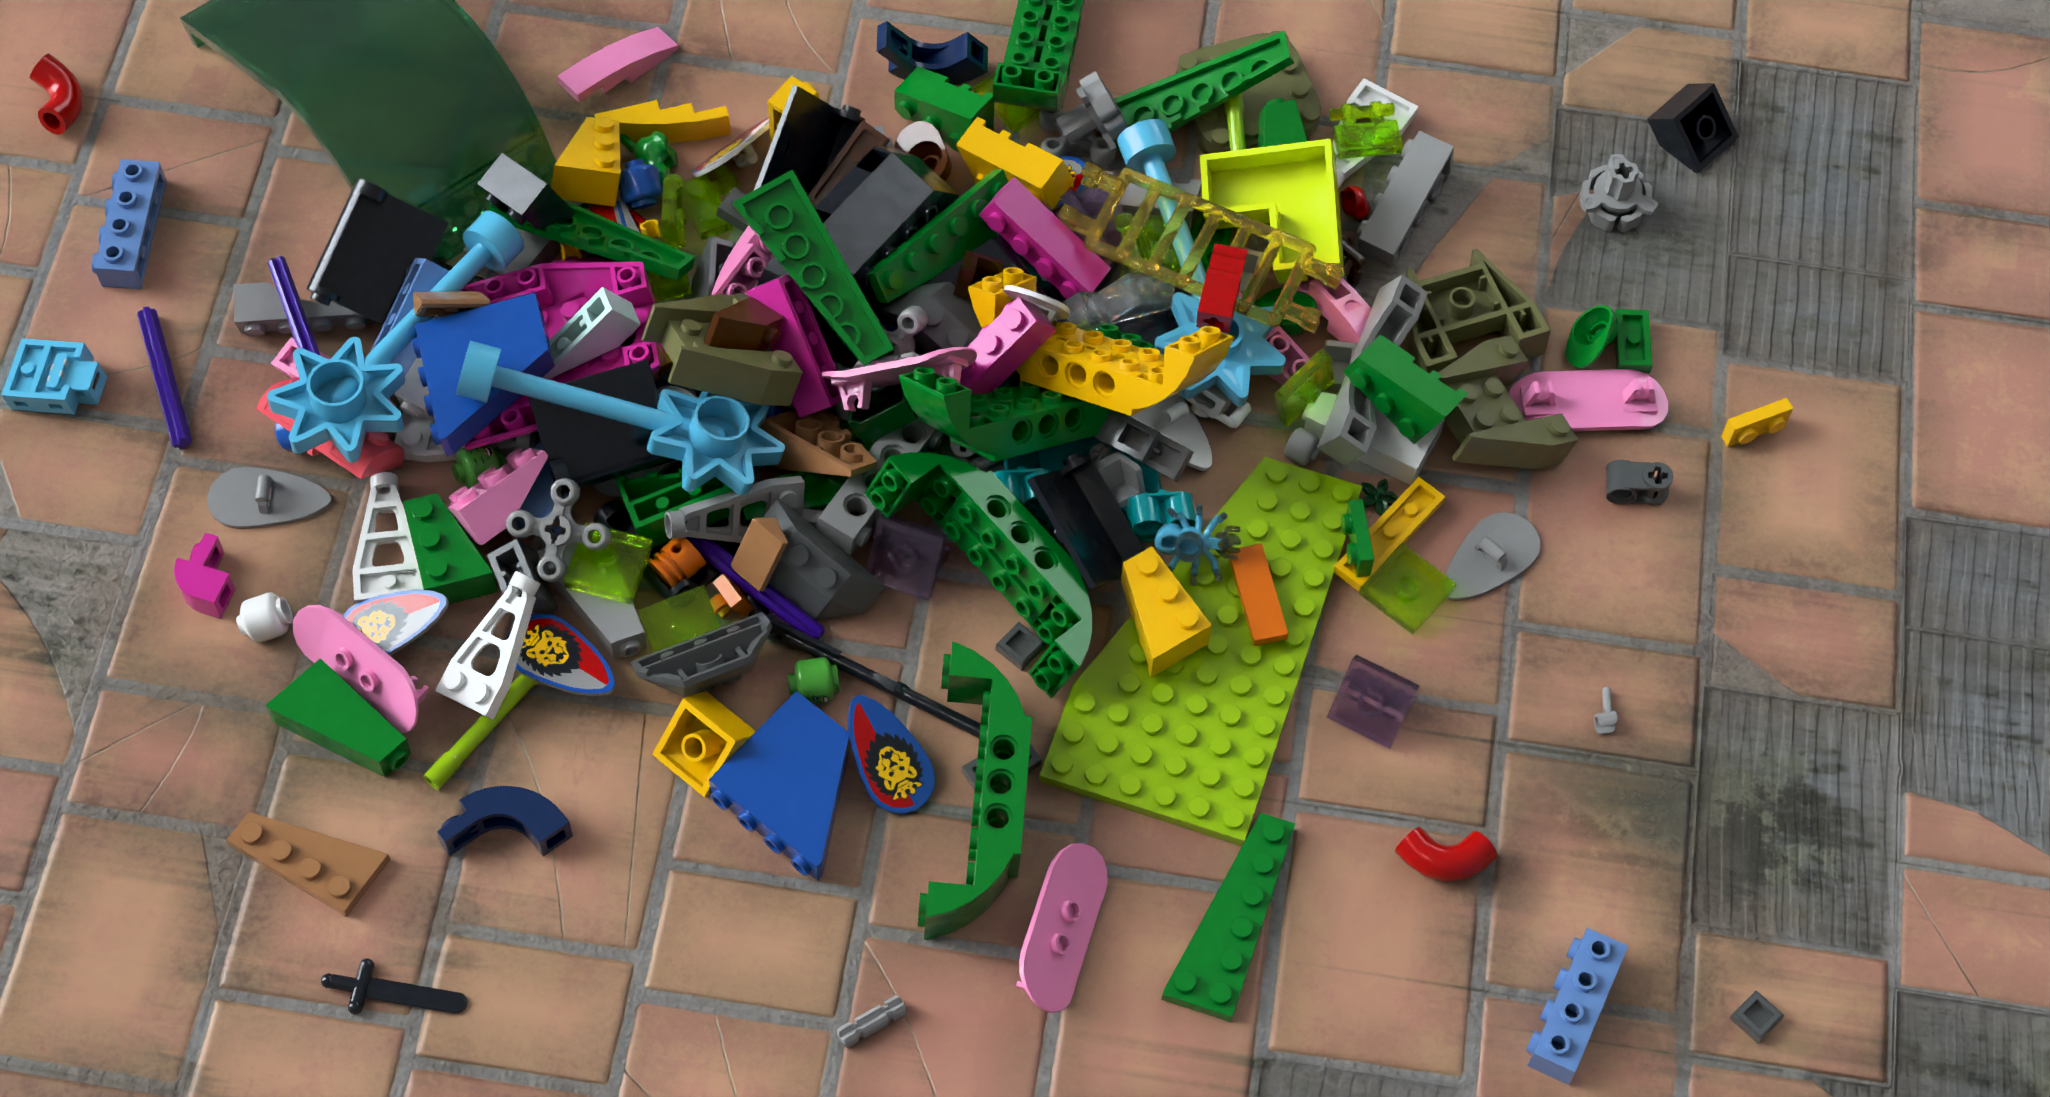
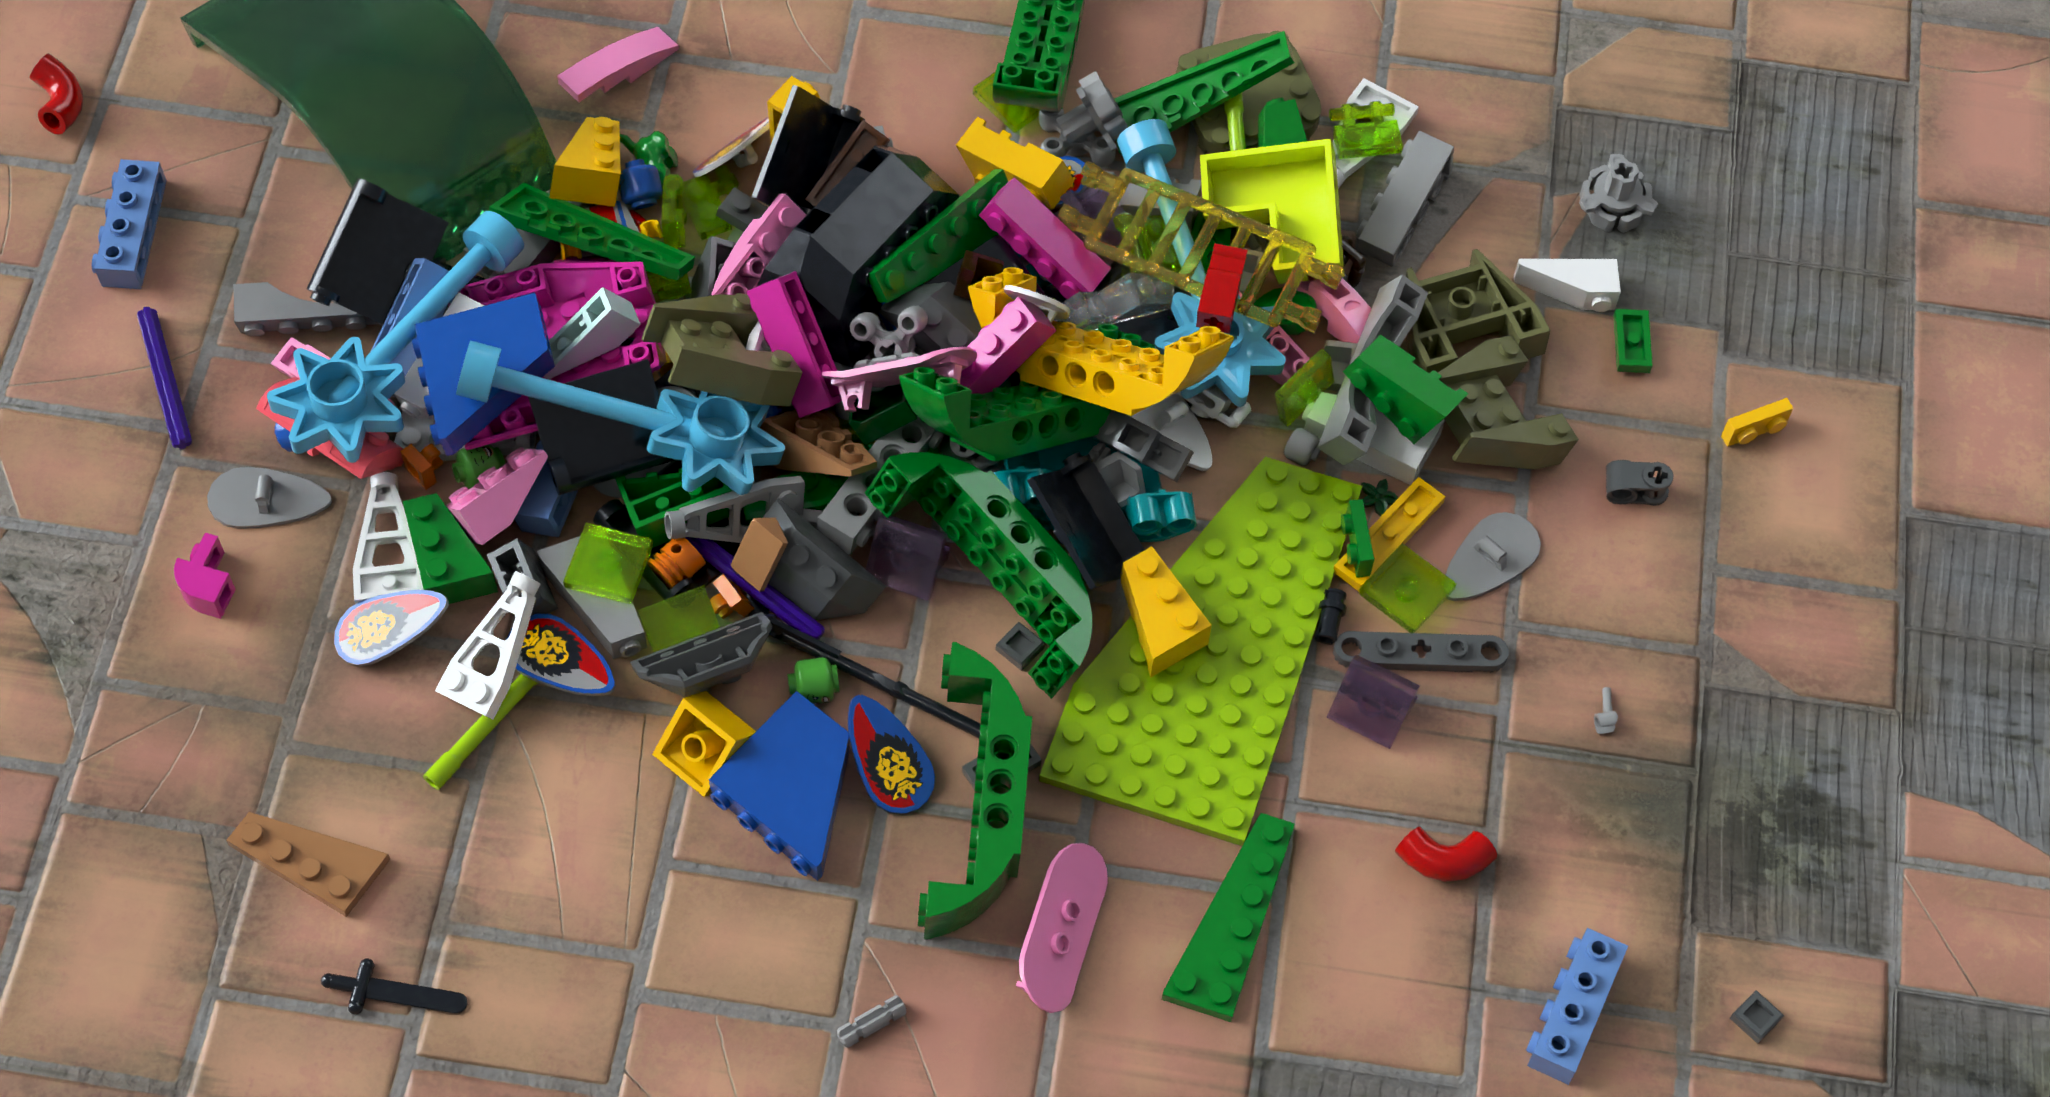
medium azure piece [1,338,108,414] -> none
white head [236,592,293,643] -> none
green slope [266,659,412,777] -> none
dark purple axle [268,256,320,355] -> none
bright pink piece [293,605,429,733] -> none
medium nougat slope [413,291,490,317] -> none
dark blue arch [437,786,573,857] -> none
slope [477,153,576,230] -> none
light grey gear [506,478,611,582] -> none
yellow slope [594,100,731,143] -> none
reddish brown slope [704,297,784,351] -> none
green wing [733,170,894,367] -> none
dark blue arch [876,21,988,85] -> none
green wedge [894,66,994,152] -> none
reddish brown piece [894,121,952,181] -> none
animal [1155,504,1241,586] -> none
orange tile [1227,543,1288,646] -> none
red piece [1340,186,1371,220] -> none
bright pink piece [1509,369,1668,431] -> none
green cap [1565,305,1619,369] -> none
black slope [1647,83,1739,173] -> none
none -> orange tile [400,443,443,490]
none -> black pin [1315,588,1347,645]
none -> dark grey piece [1333,631,1509,673]
none -> white slope [1514,259,1621,312]

